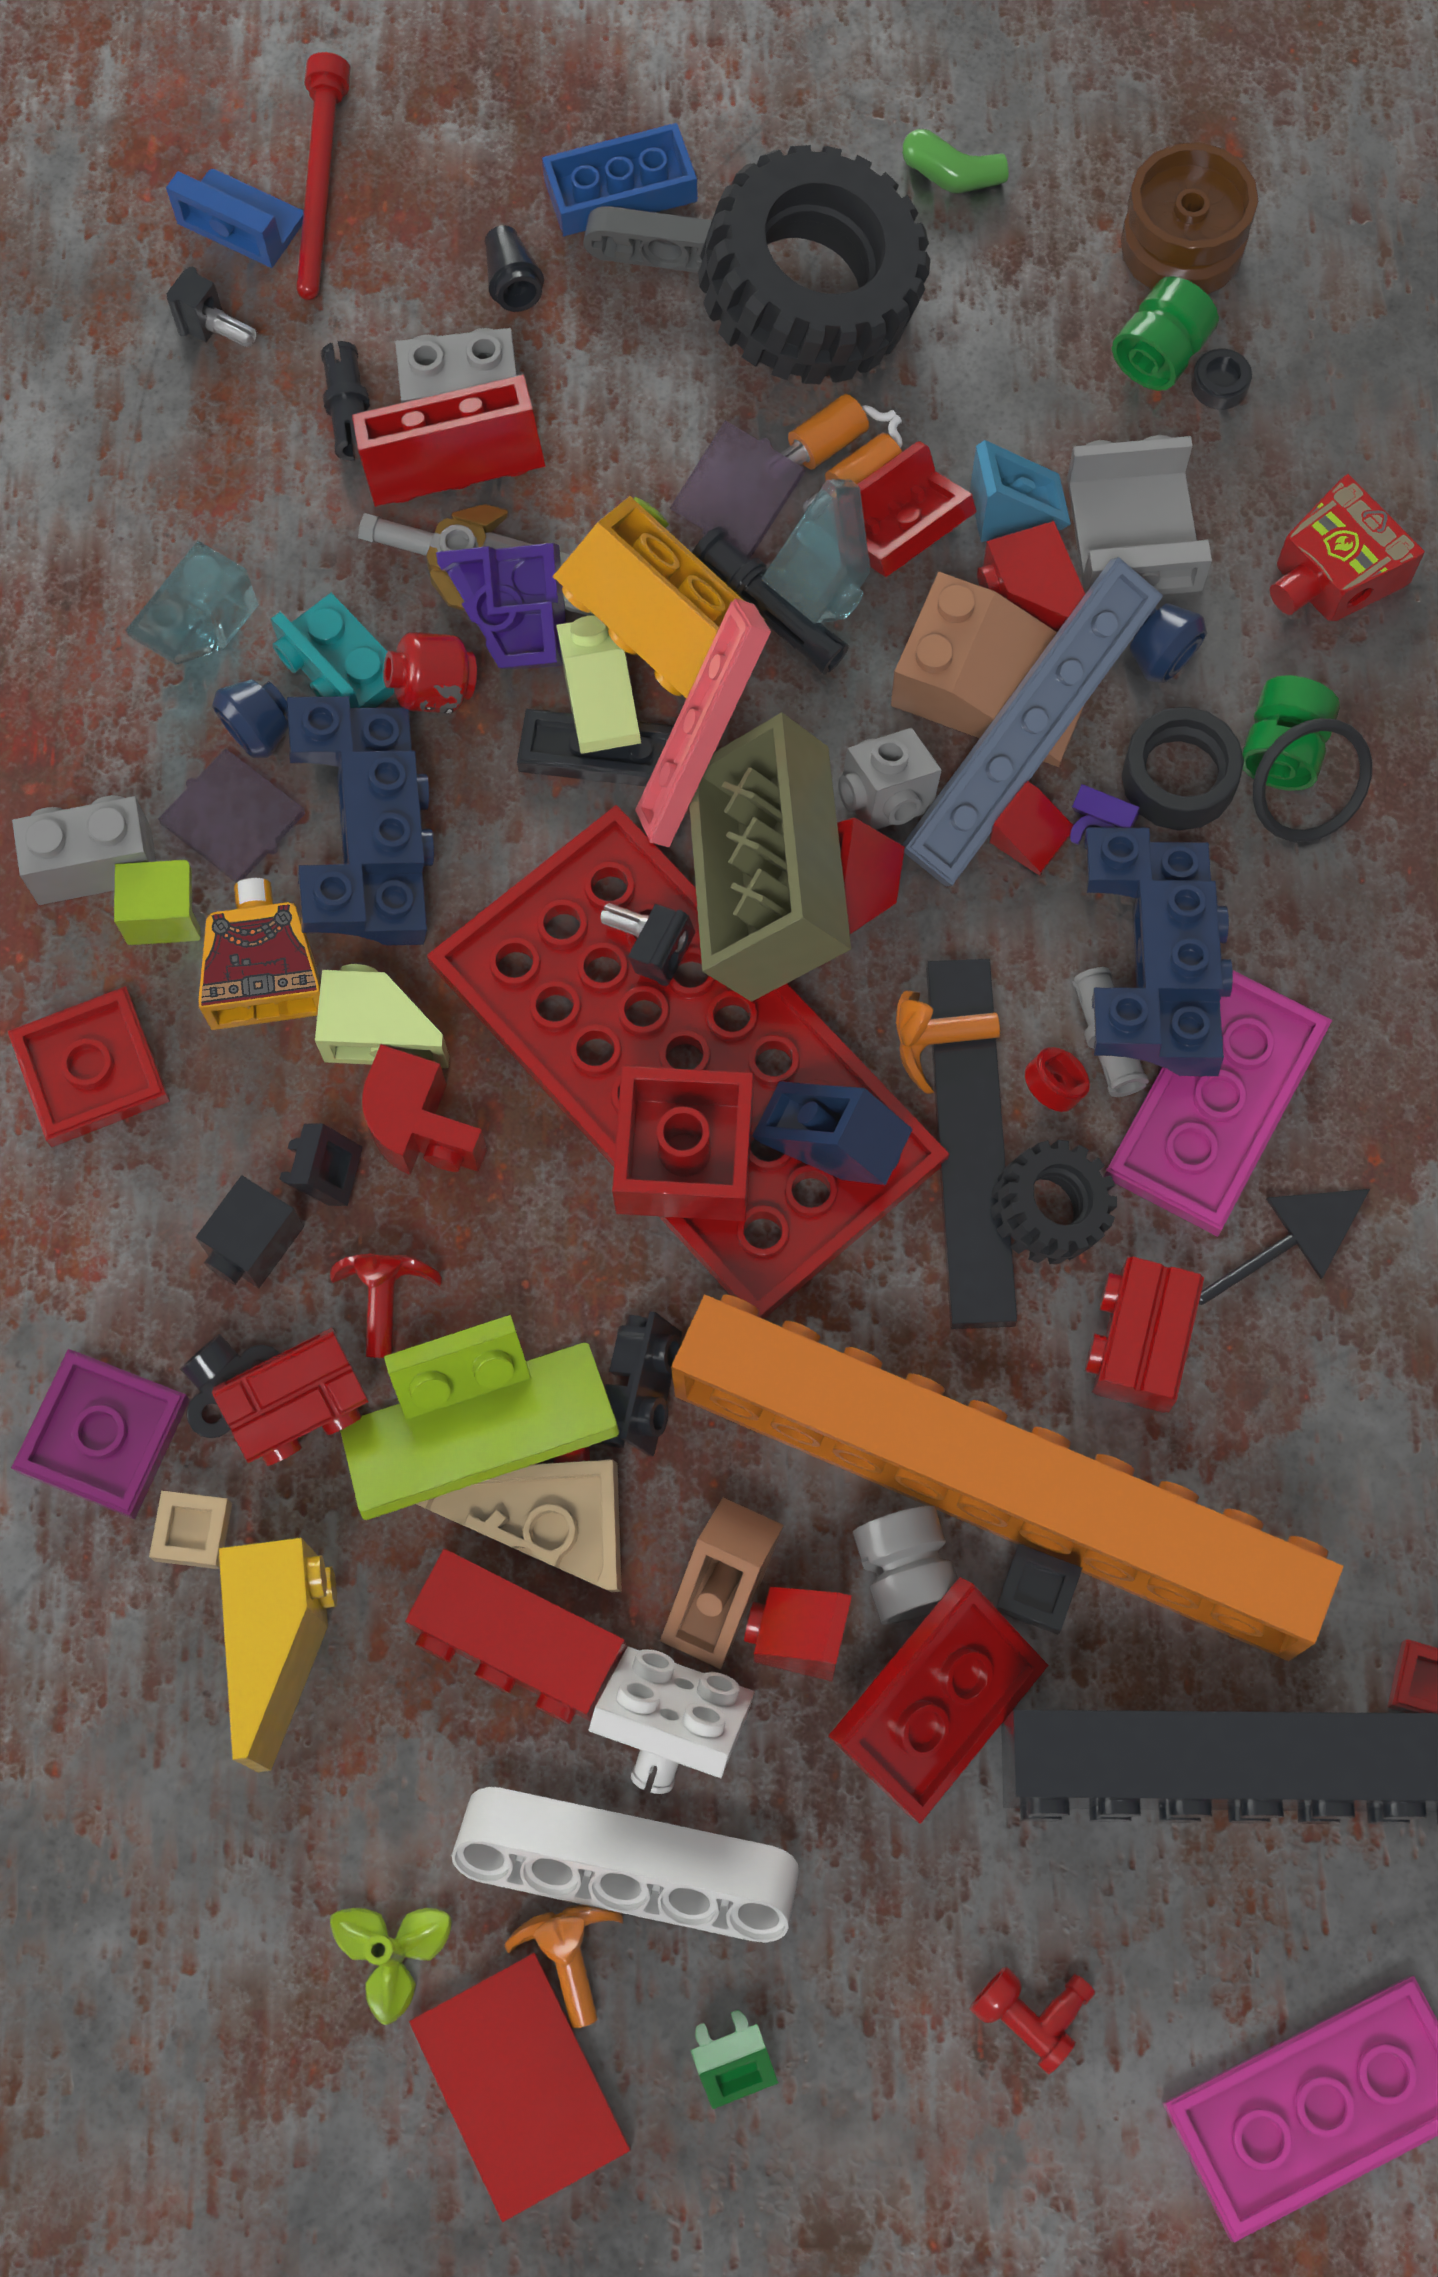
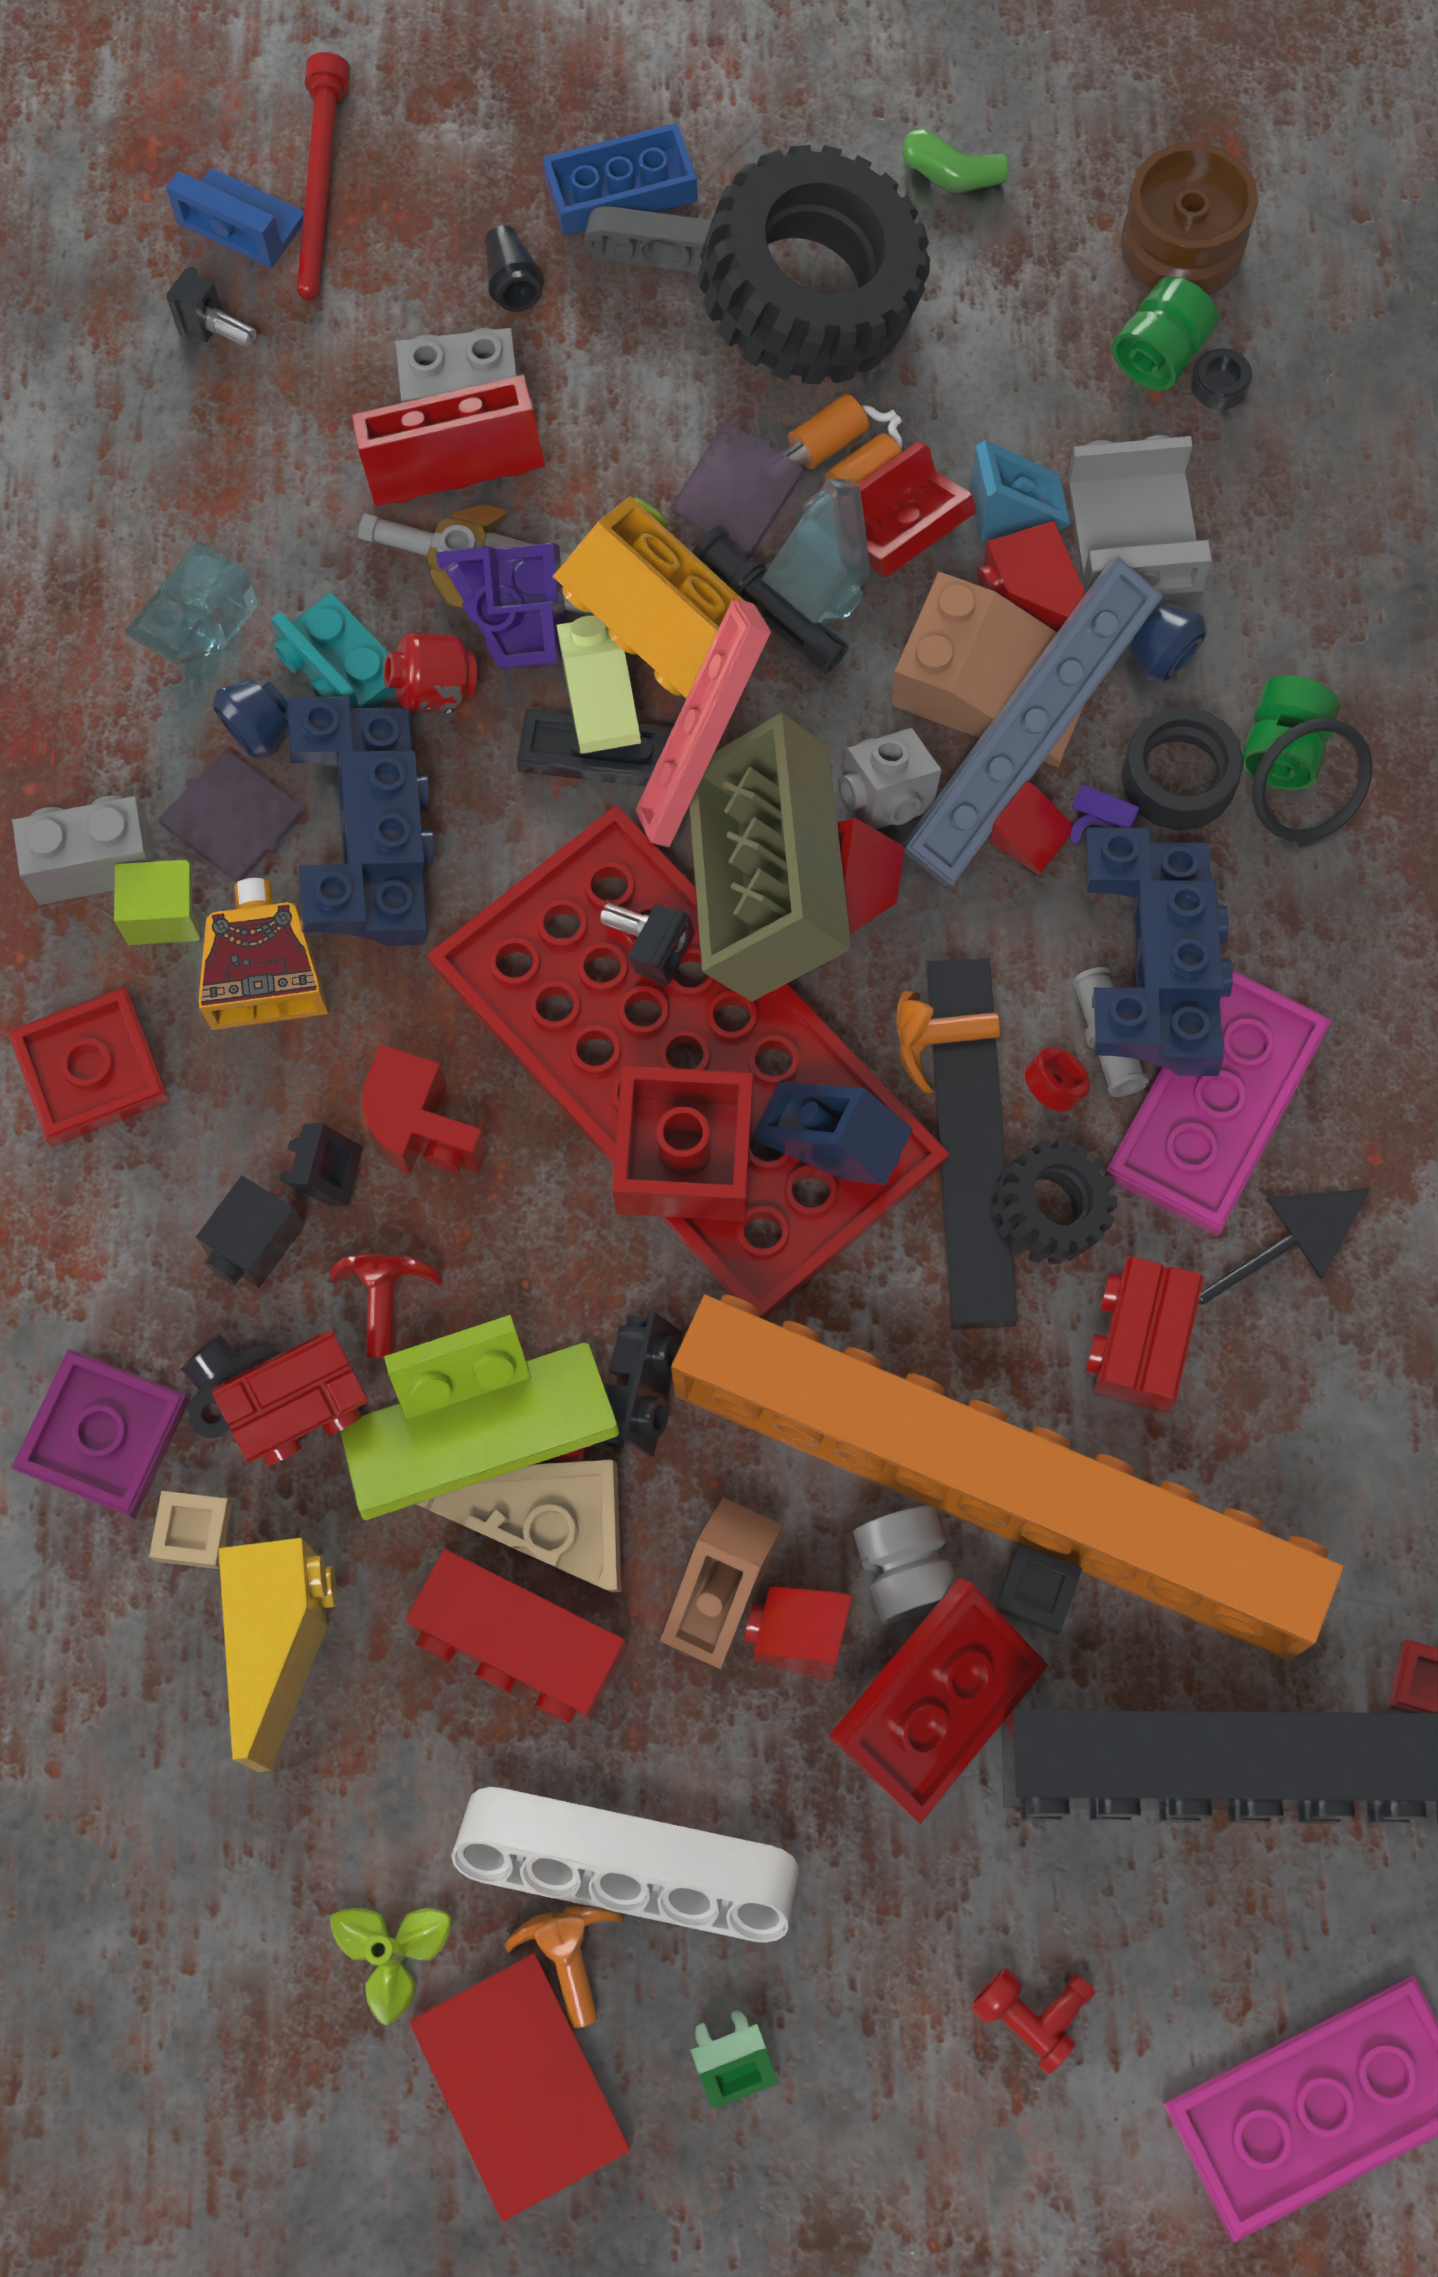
yellowish green slope [315,964,450,1068] -> none
black pin [321,341,370,461] -> none
white plate [588,1647,755,1794] -> none
red torso [1270,474,1425,621] -> none

